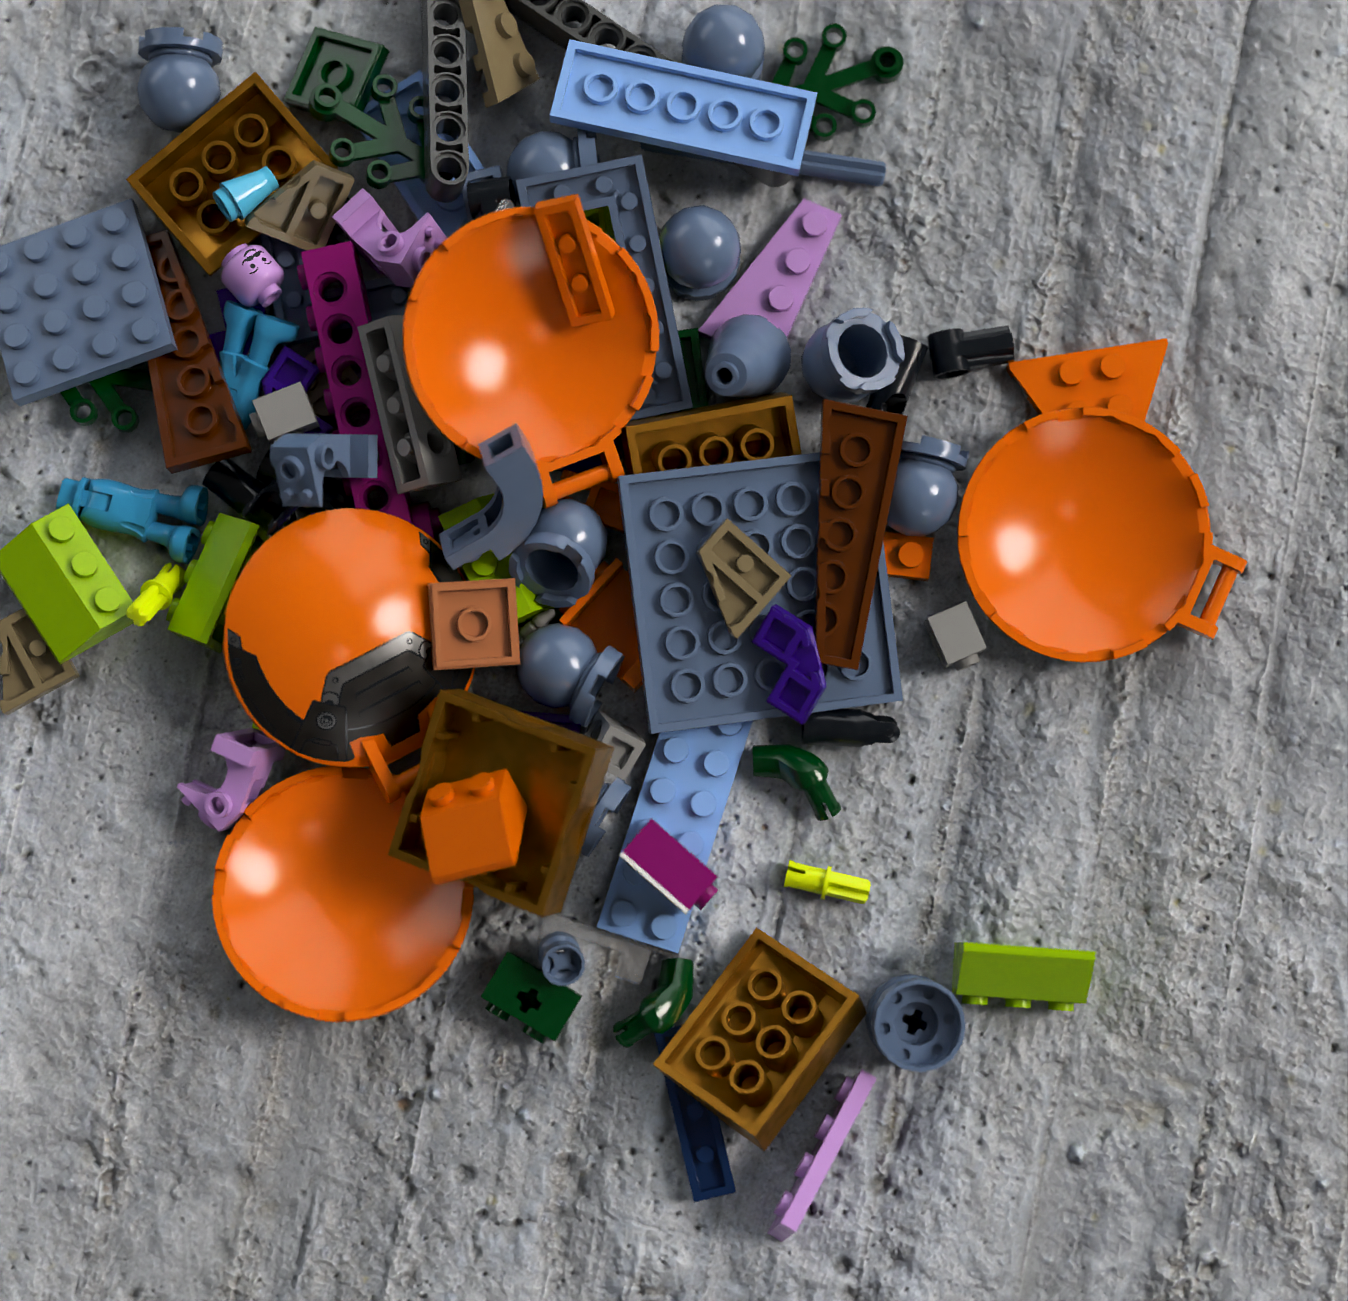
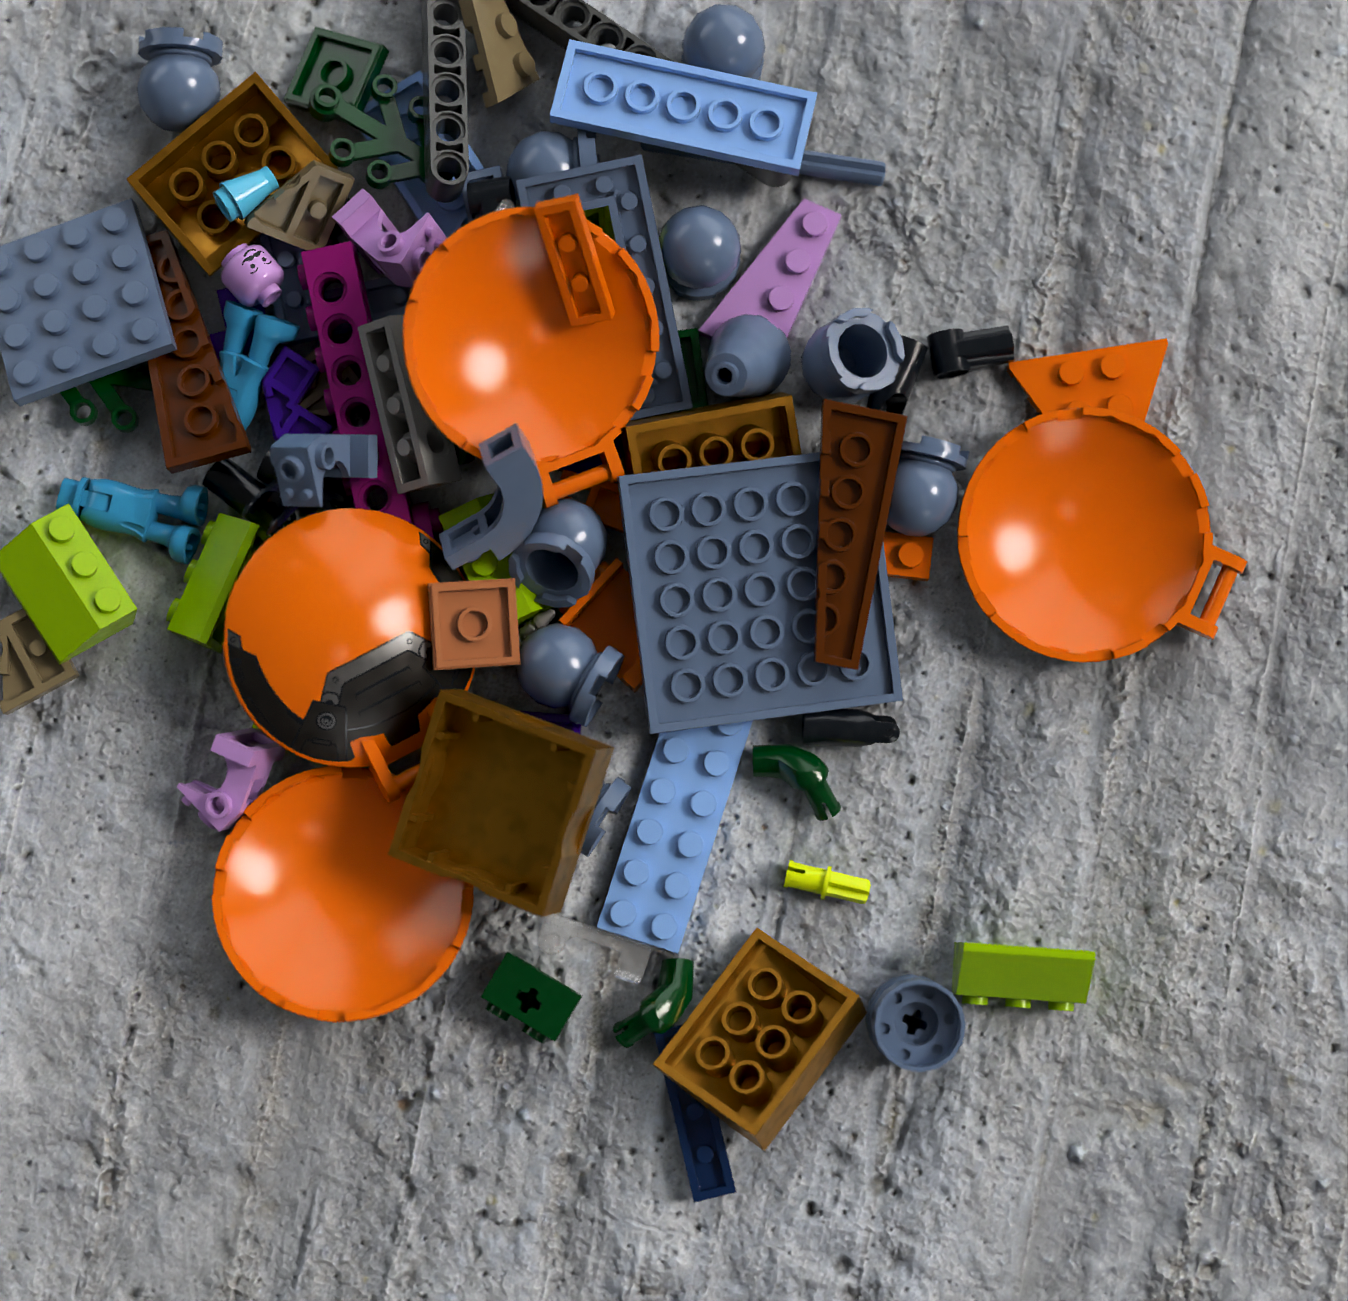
neon yellow axle [127,563,185,626] -> none
light grey brick [249,382,320,445] -> none
orange slope [420,768,528,885] -> none
sand blue wheel [537,931,585,986] -> none
light grey brick [584,711,646,781] -> none
magenta piece [620,818,718,915] -> none
dark tan wing [697,518,791,639] -> none
dark purple tile [751,604,827,724] -> none
lavender wing [767,1070,877,1242] -> none
dark green plant [772,24,904,141] -> none
light grey brick [923,601,987,672] -> none

